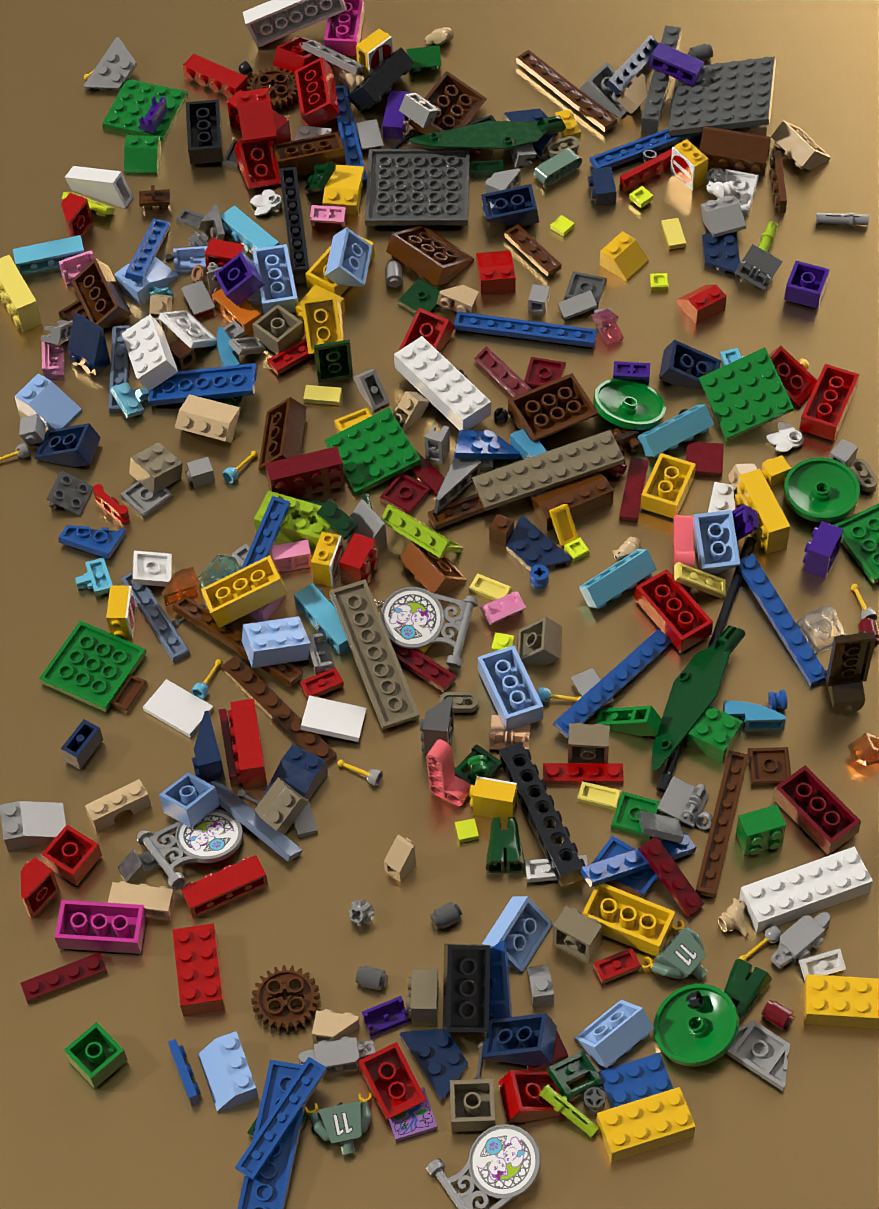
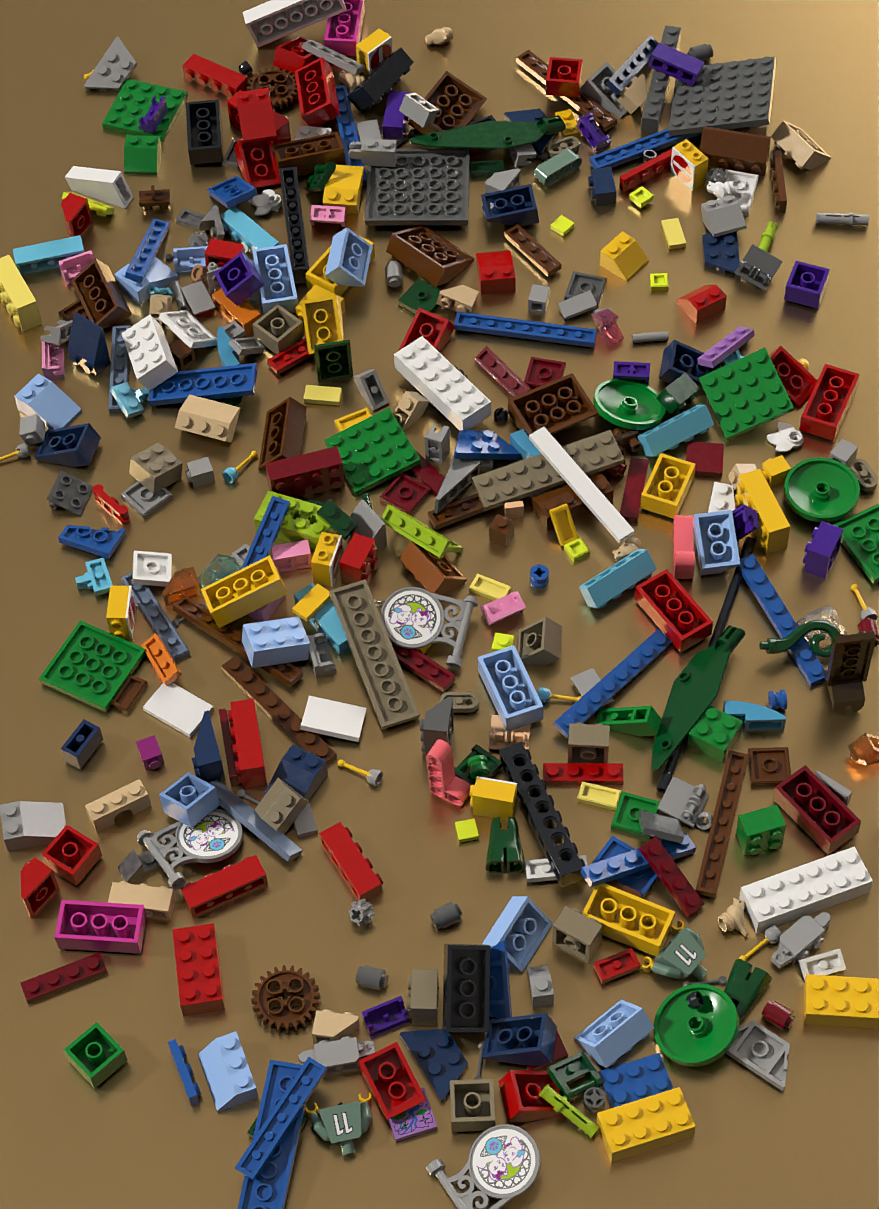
medium azure hinge [191,659,223,699] -> none
red plate [300,667,344,699] -> none
tan slope [384,835,416,882] -> none
green slope [406,45,442,72] -> none
dark blue wing [506,515,572,571] -> none
light yellow tile [674,562,726,599] -> none
none -> magenta brick [136,735,164,770]
none -> orange plate [141,633,182,686]
none -> light grey piece [171,281,188,311]
none -> blue plate [207,176,258,208]
none -> yellow tile [292,583,331,622]
none -> red brick [319,822,383,902]
none -> light grey hinge [348,139,397,167]
none -> light nougat tile [504,501,524,519]
none -> white tile [529,427,634,543]
none -> red brick [546,57,583,98]
none -> dark purple hinge [577,112,611,152]
none -> light grey piece [632,331,669,343]
none -> brick [656,373,700,414]
none -> dark grey hinge [683,976,727,987]
none -> medium lavender plate [697,326,755,368]
none -> dark green plant [759,620,841,658]
none -> light grey tile [815,771,852,806]

